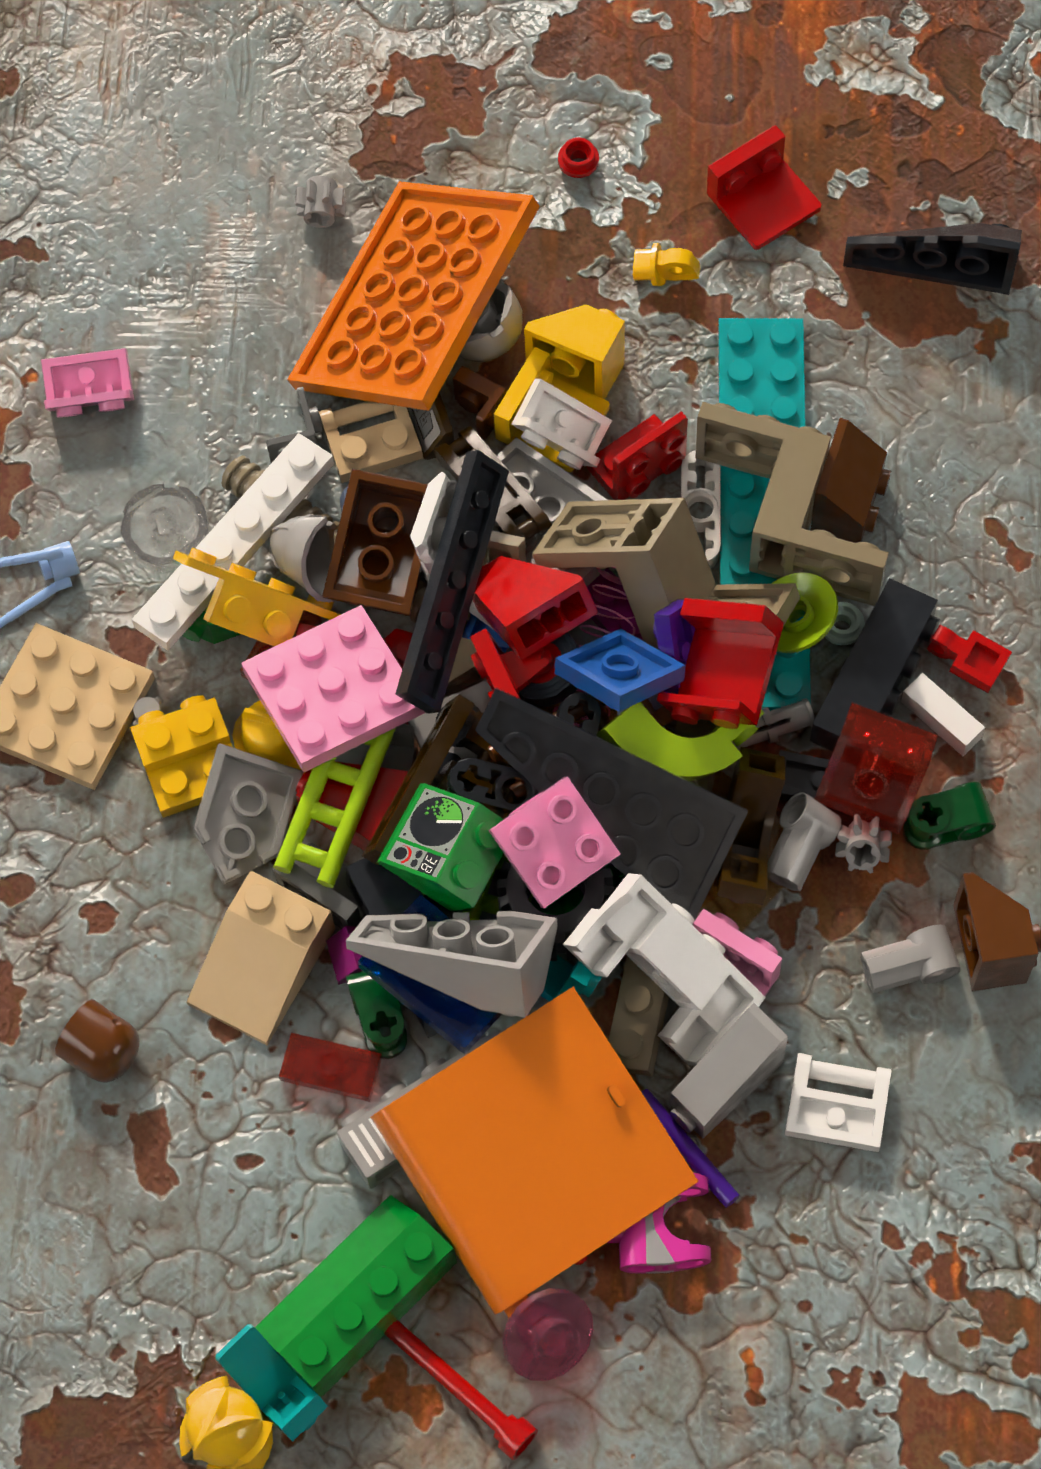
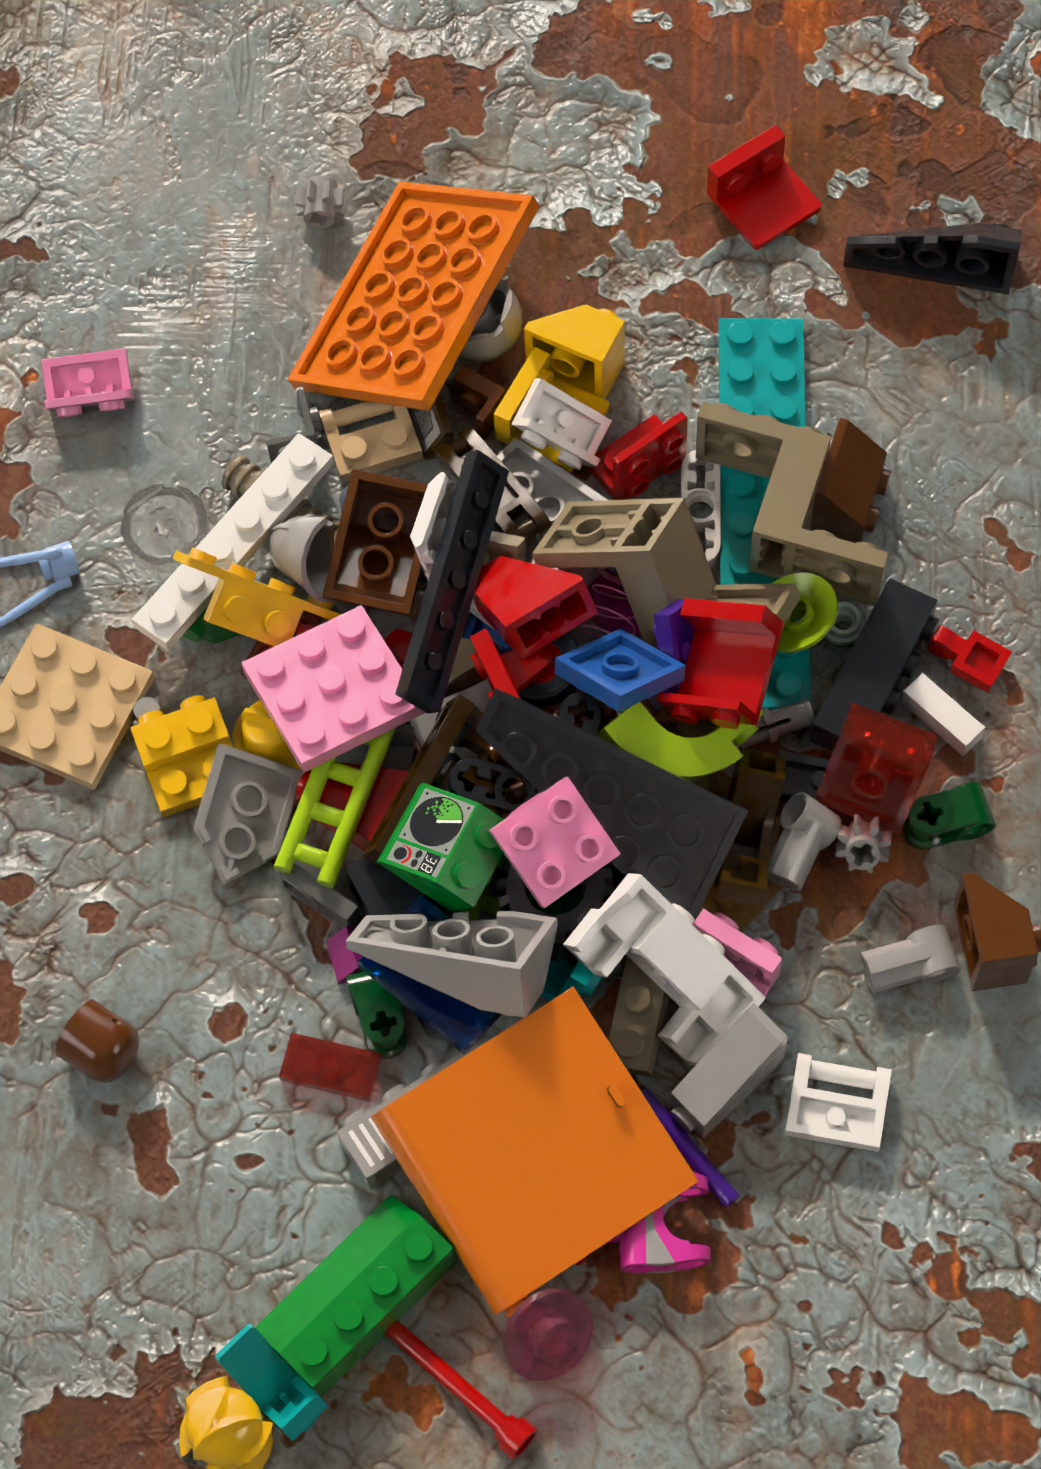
tan slope [187,870,335,1045] -> none
red plate [558,137,599,178] -> none
yellow piece [633,243,700,286] -> none

